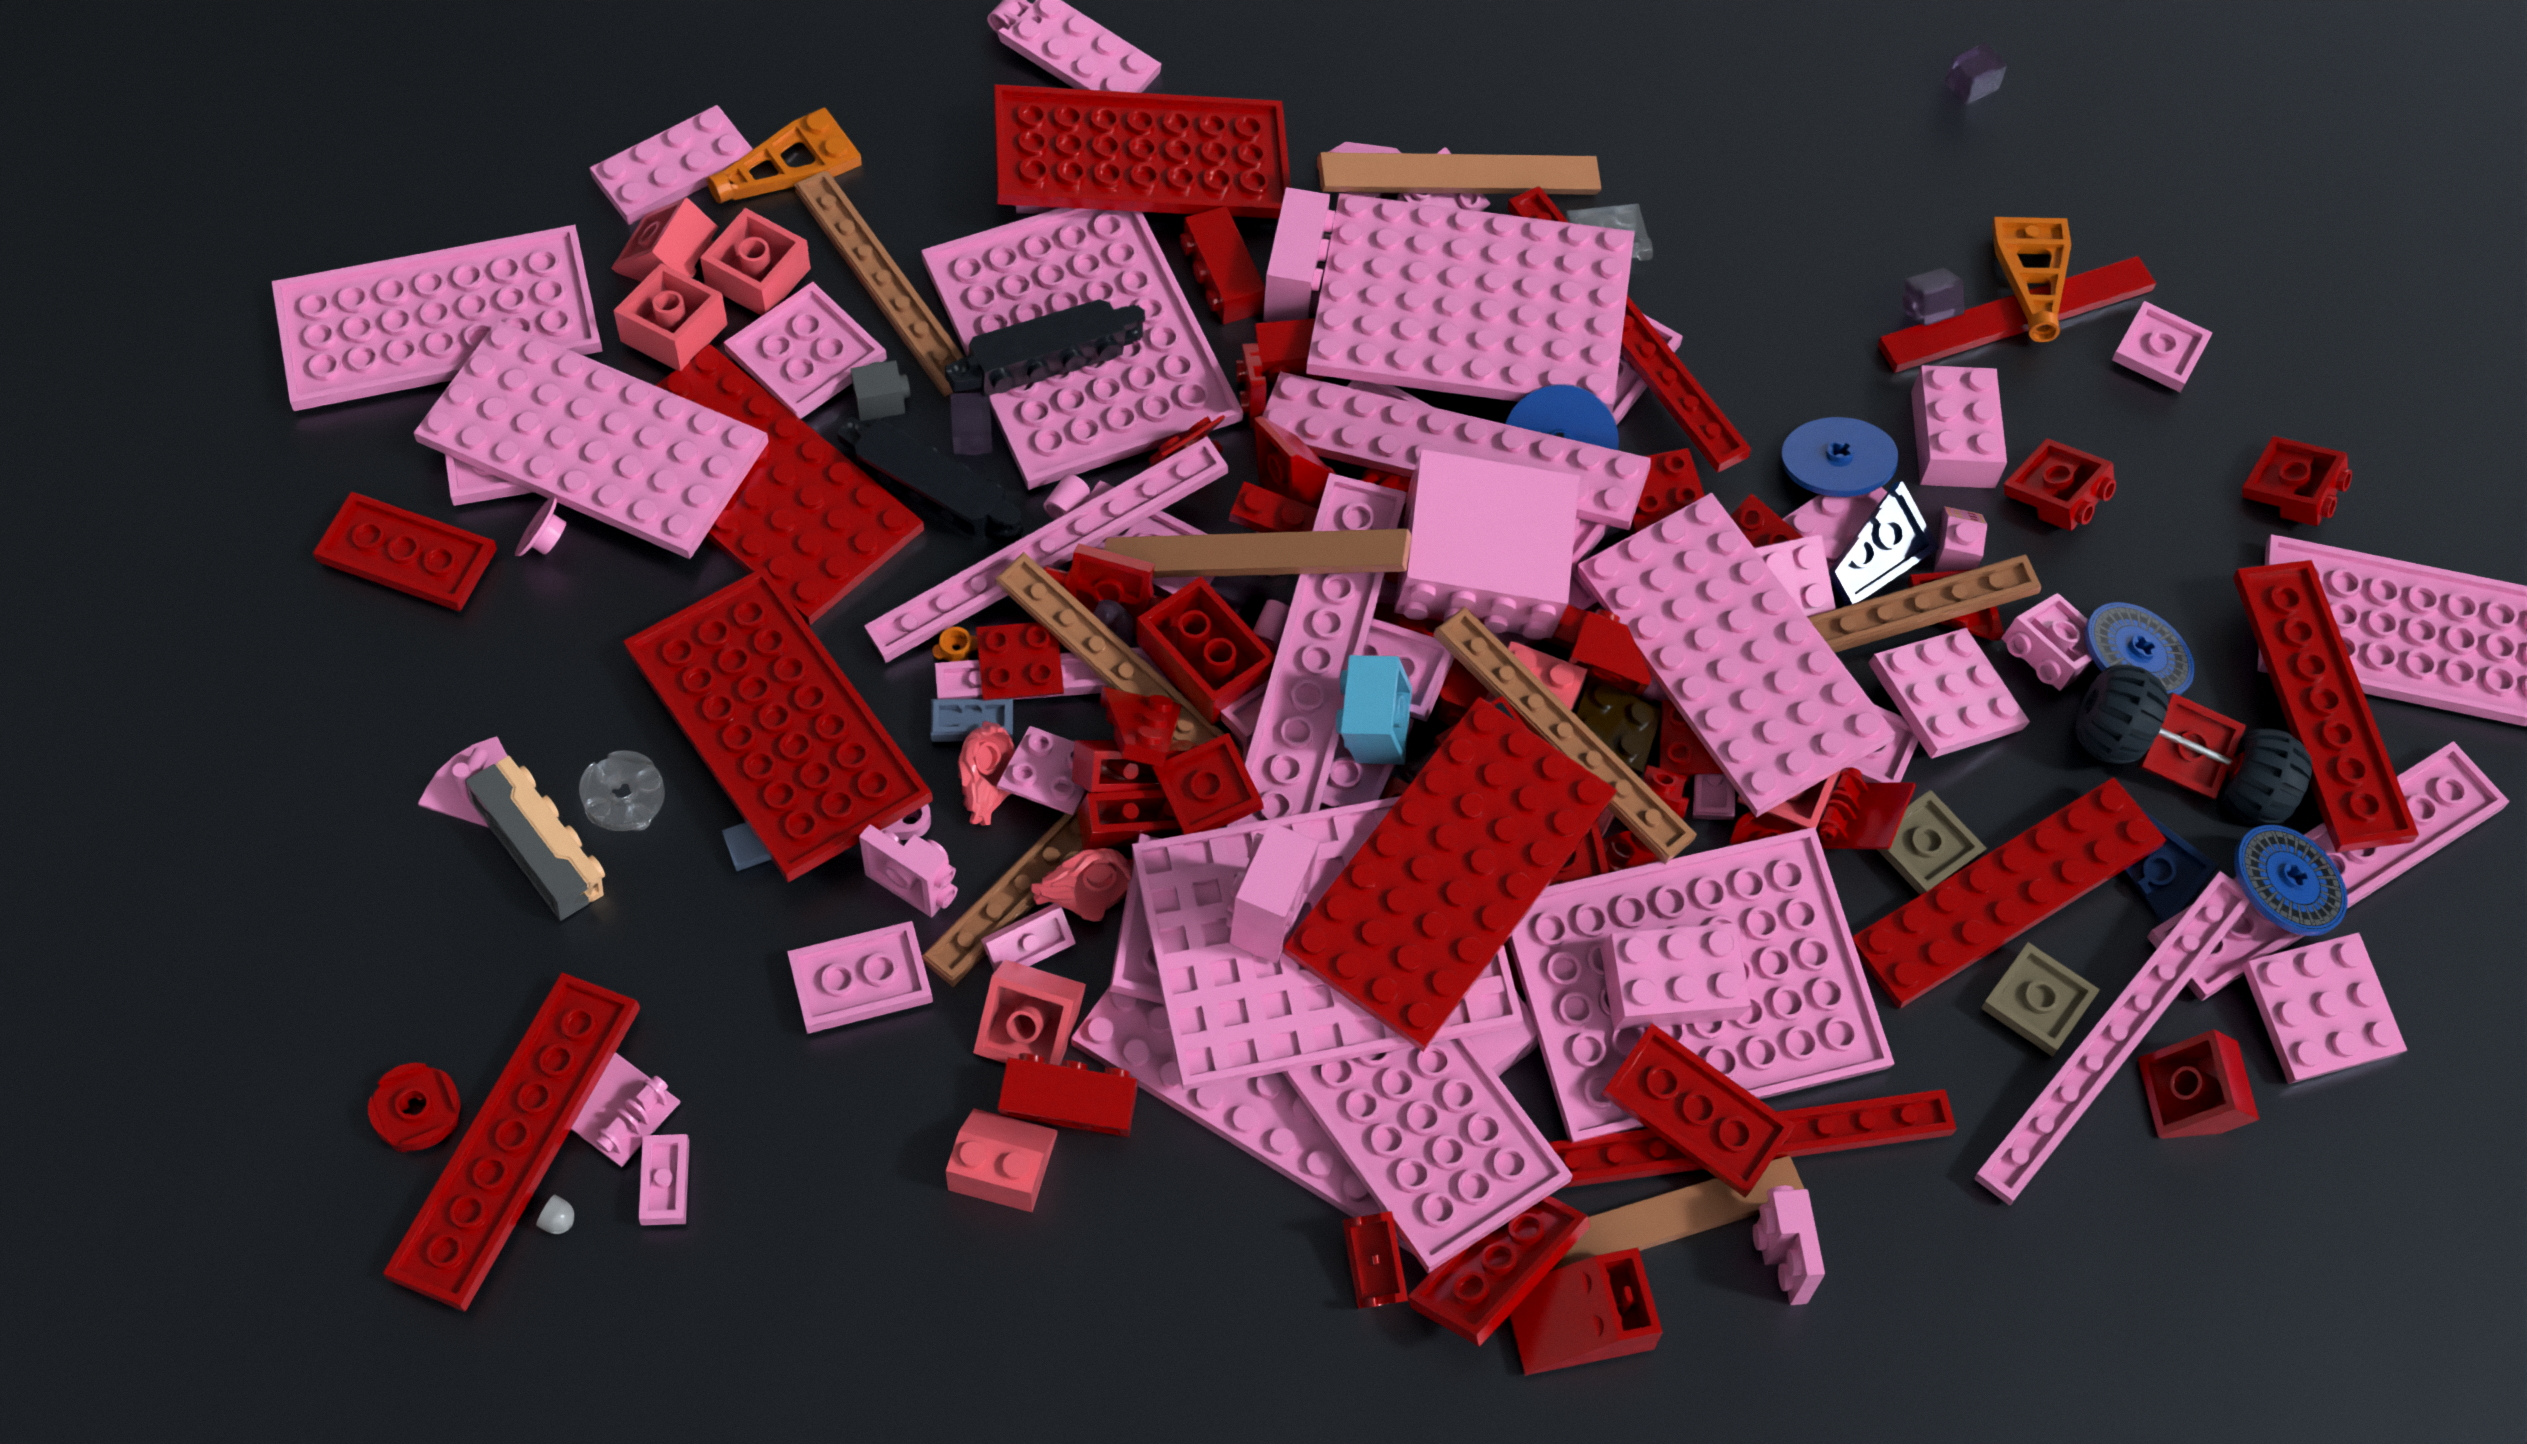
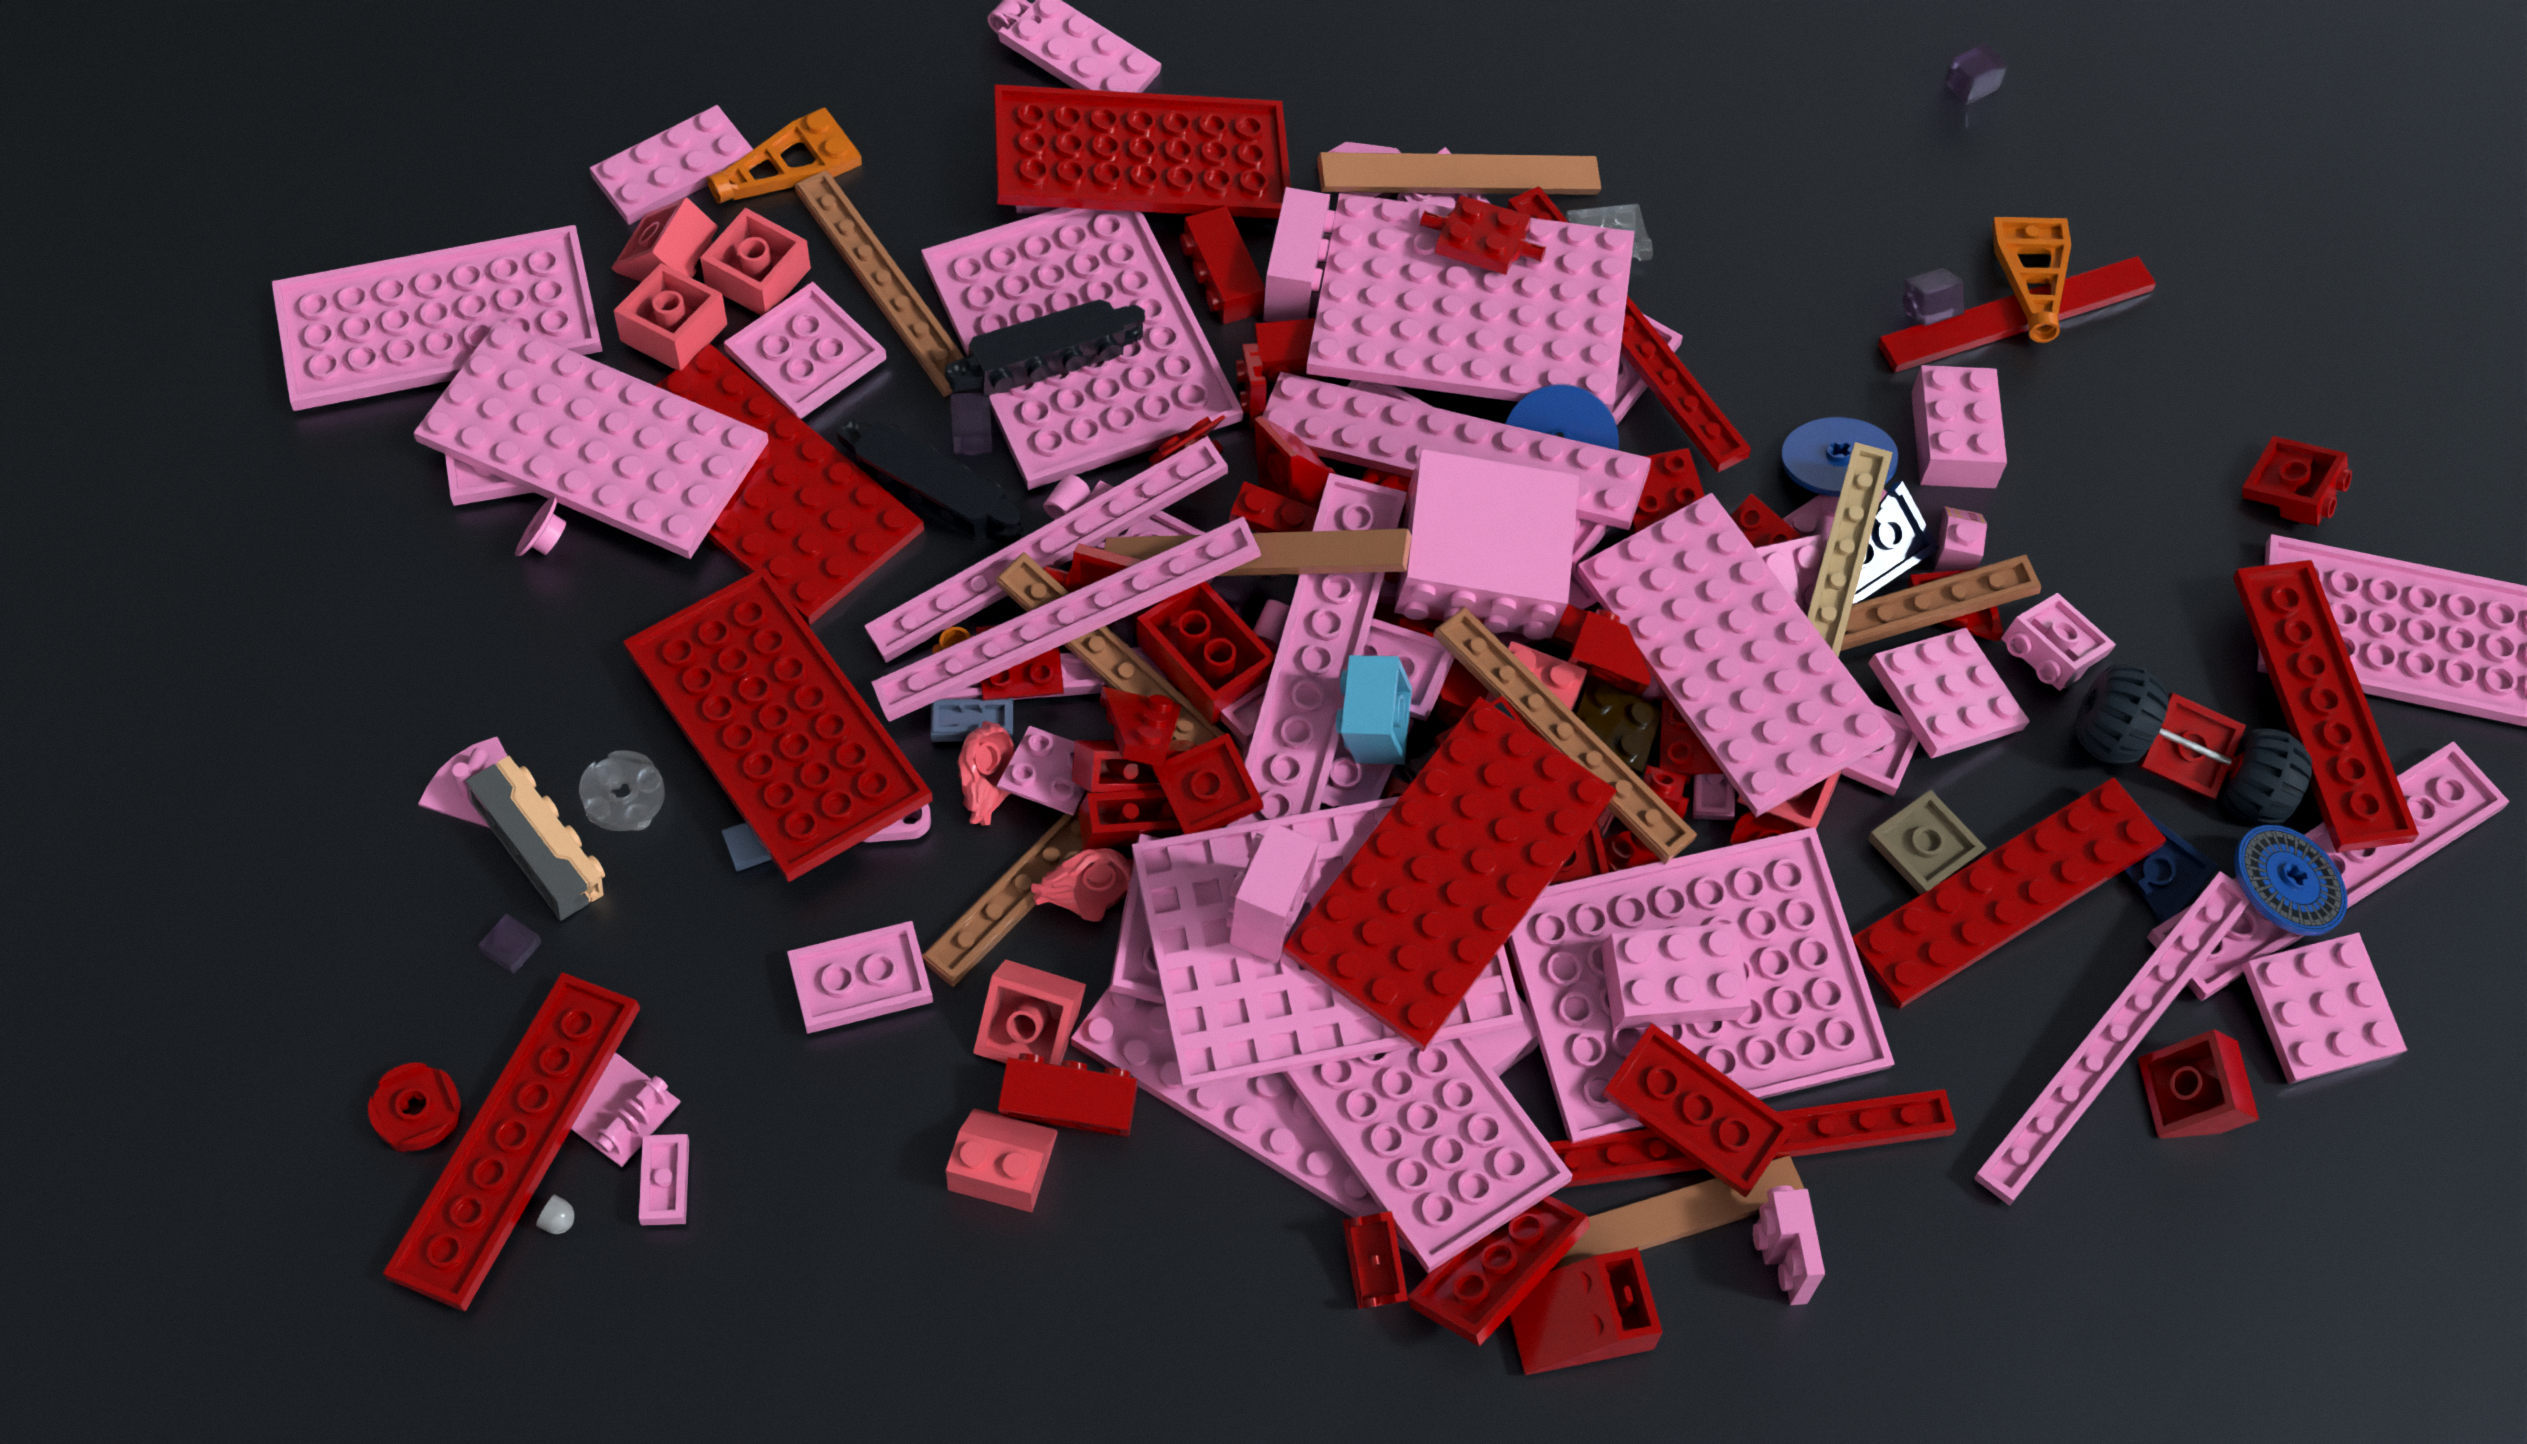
red plate [313,491,497,612] -> none
dark grey brick [850,360,910,421] -> none
bright pink plate [859,824,958,918] -> none
bright pink plate [981,903,1076,972] -> none
red hinge [1818,767,1916,849] -> none
dark tan plate [1981,942,2100,1057] -> none
red plate [2003,438,2116,531] -> none
piece [2084,602,2194,696] -> none
bright pink plate [2112,301,2212,393] -> none
none -> clear purple plate [478,913,542,974]
none -> bright pink plate [871,516,1261,722]
none -> red plate [1420,195,1547,275]
none -> tan plate [1807,442,1893,657]

